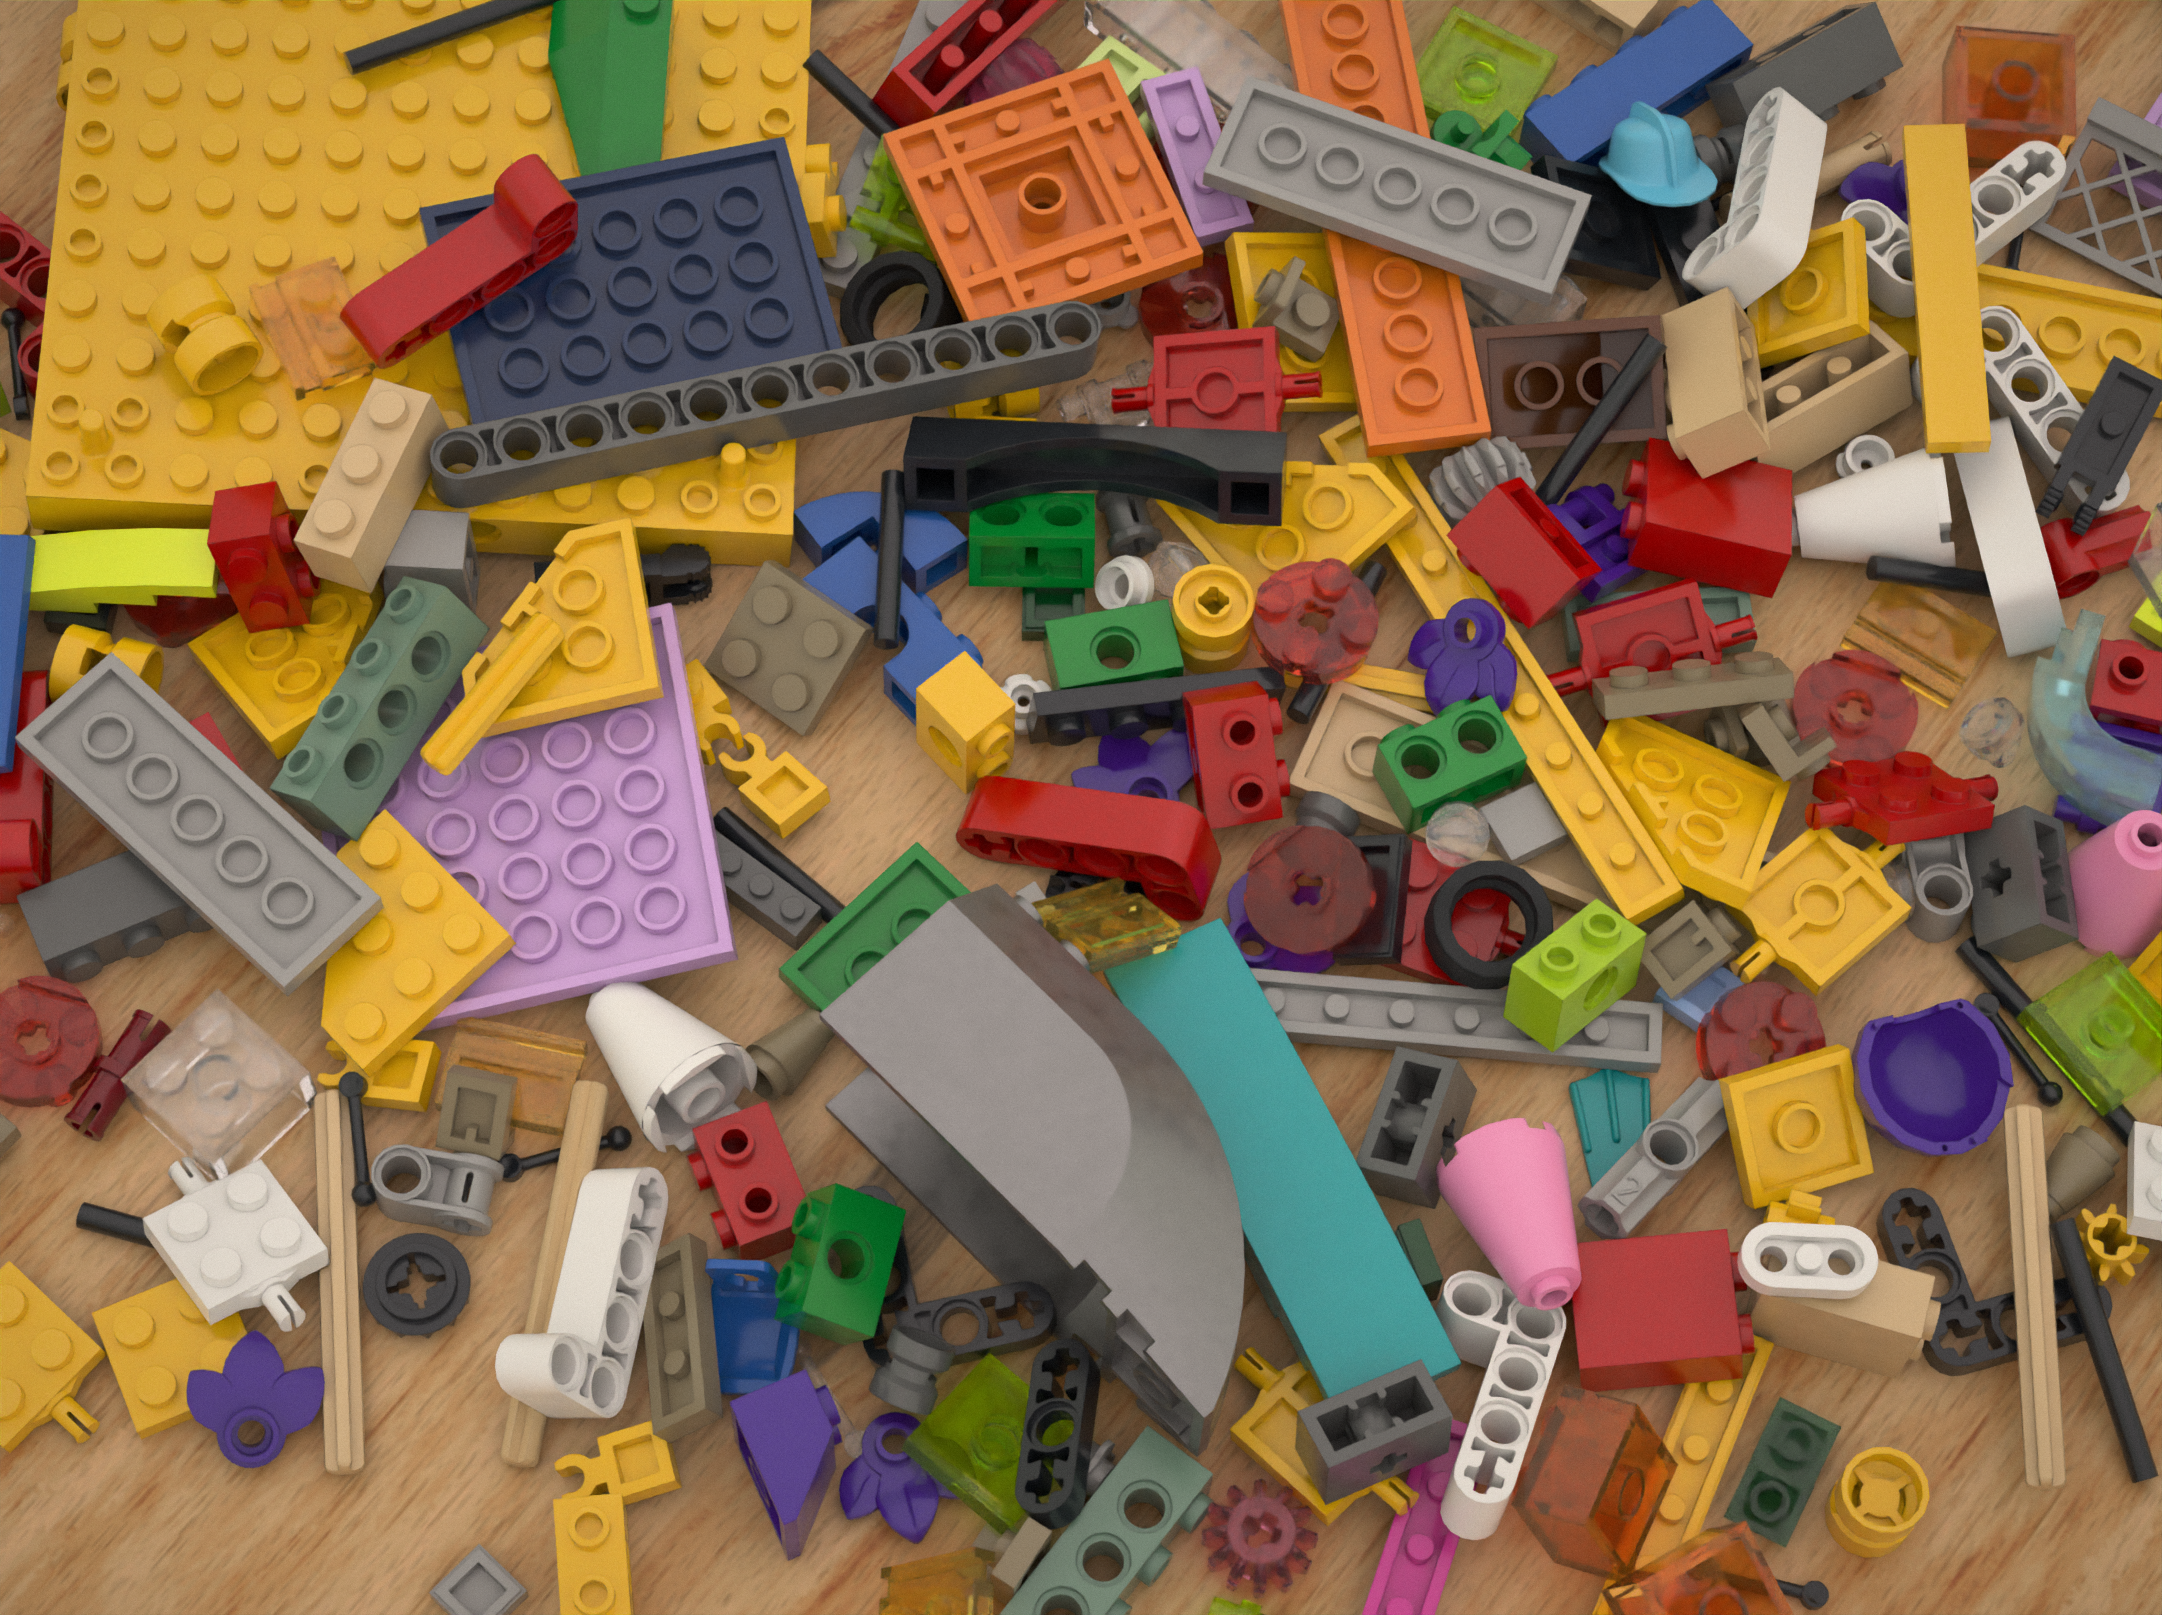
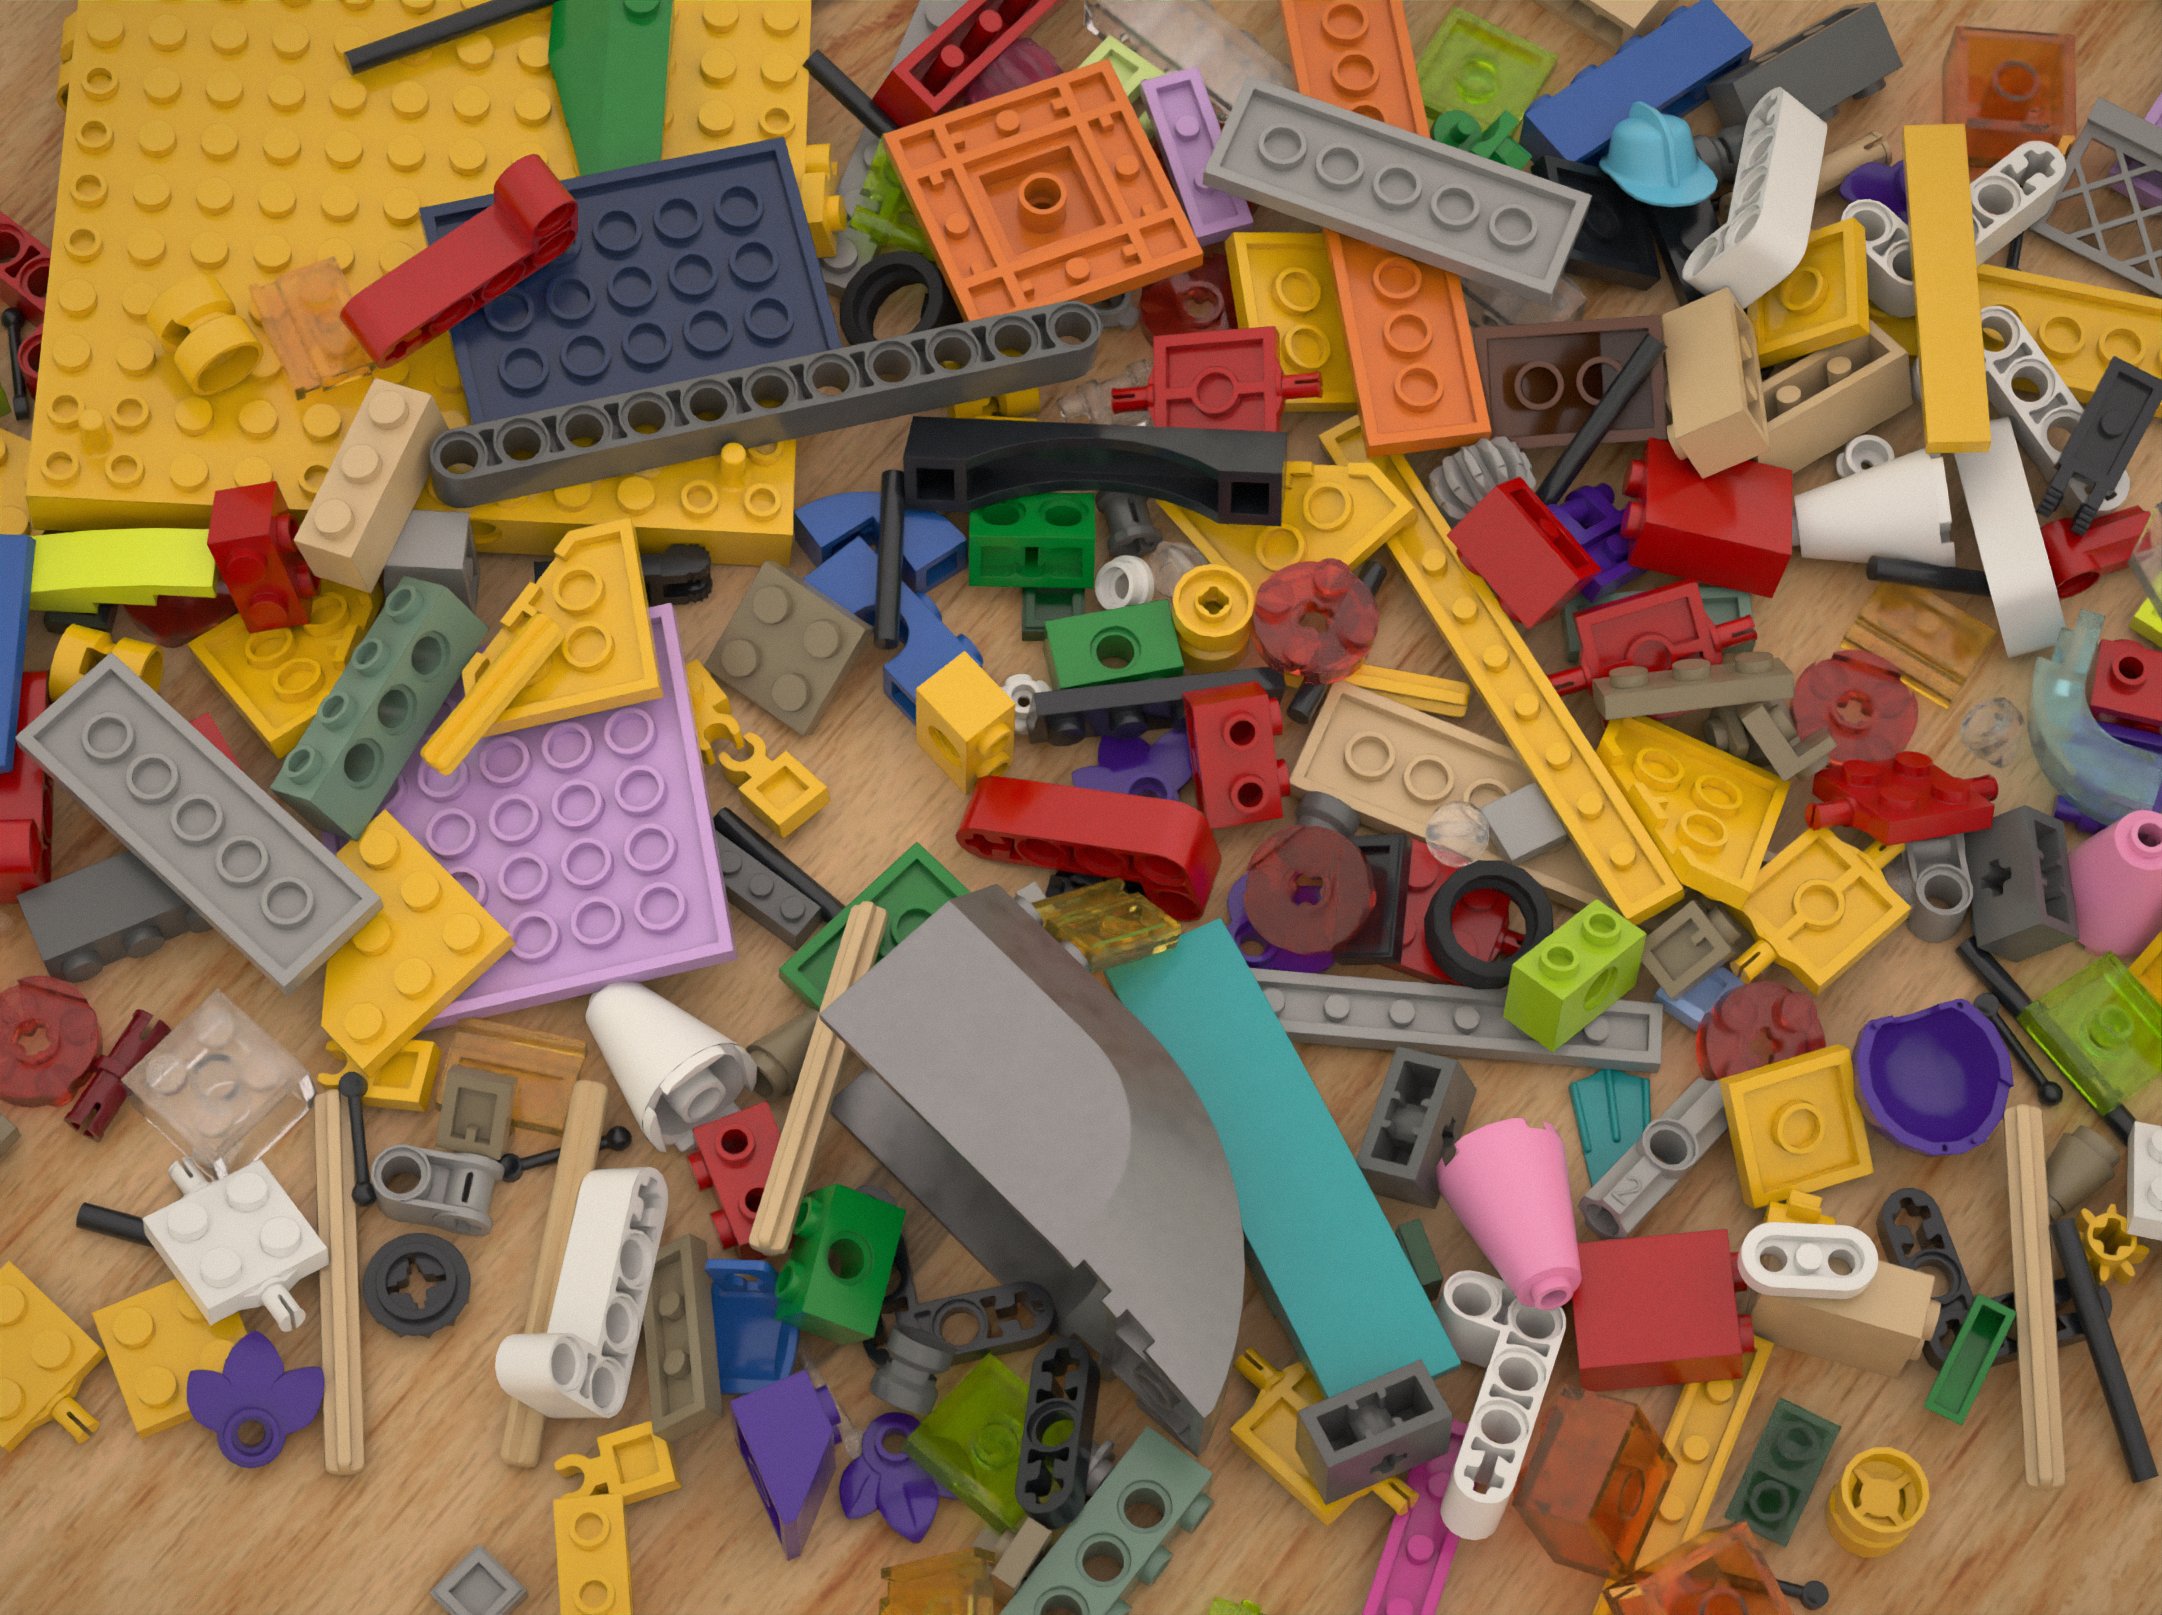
clear pink gear [1201,1478,1318,1599] -> none
dark tan bracket [1252,256,1339,363] -> none
green brick [1372,695,1527,834] -> none
dark purple plate [1407,598,1517,717] -> none
none -> tan axle [749,901,888,1257]
none -> green piece [1923,1293,2017,1426]

